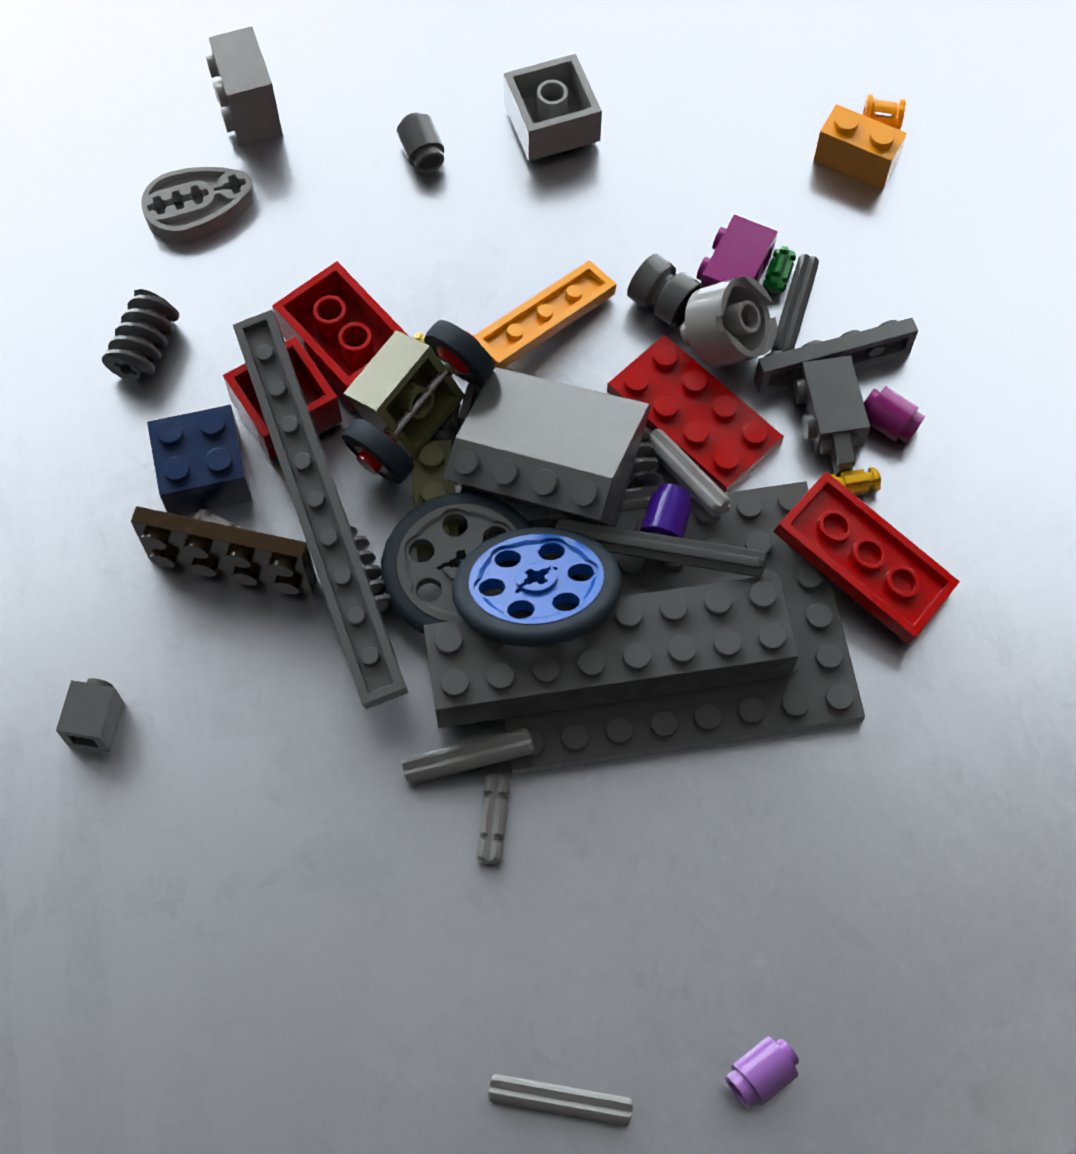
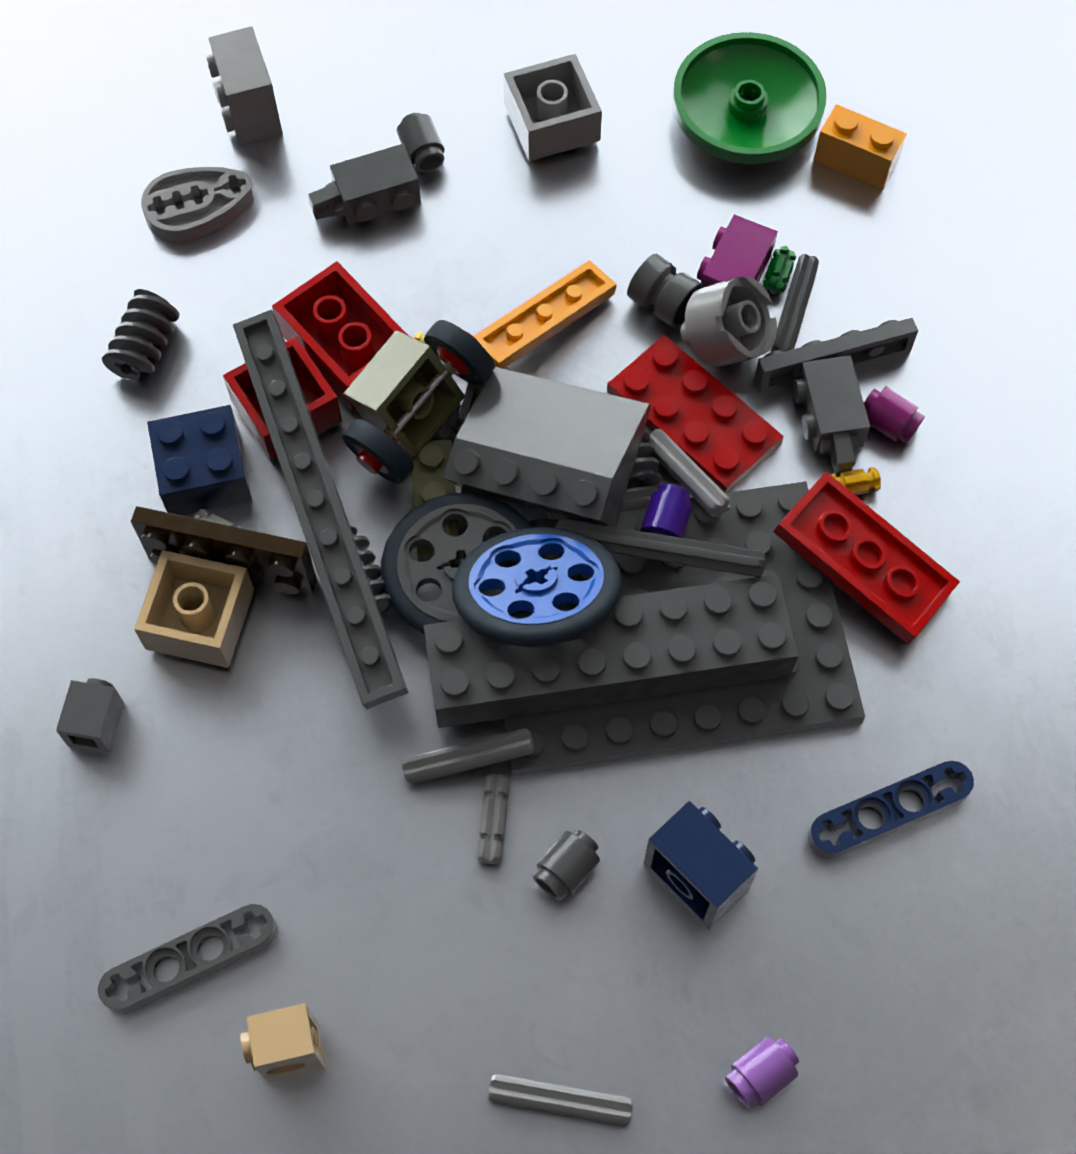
light orange bush [862,94,906,130] -> none
none -> dark grey beam [98,904,277,1014]
none -> tan brick [134,550,254,668]
none -> tan brick [241,1003,326,1082]
none -> dark grey hinge [308,143,421,225]
none -> dark grey brick [532,830,600,901]
none -> dark blue brick [644,801,758,930]
none -> green dish [672,32,827,164]
none -> dark blue beam [808,760,974,859]

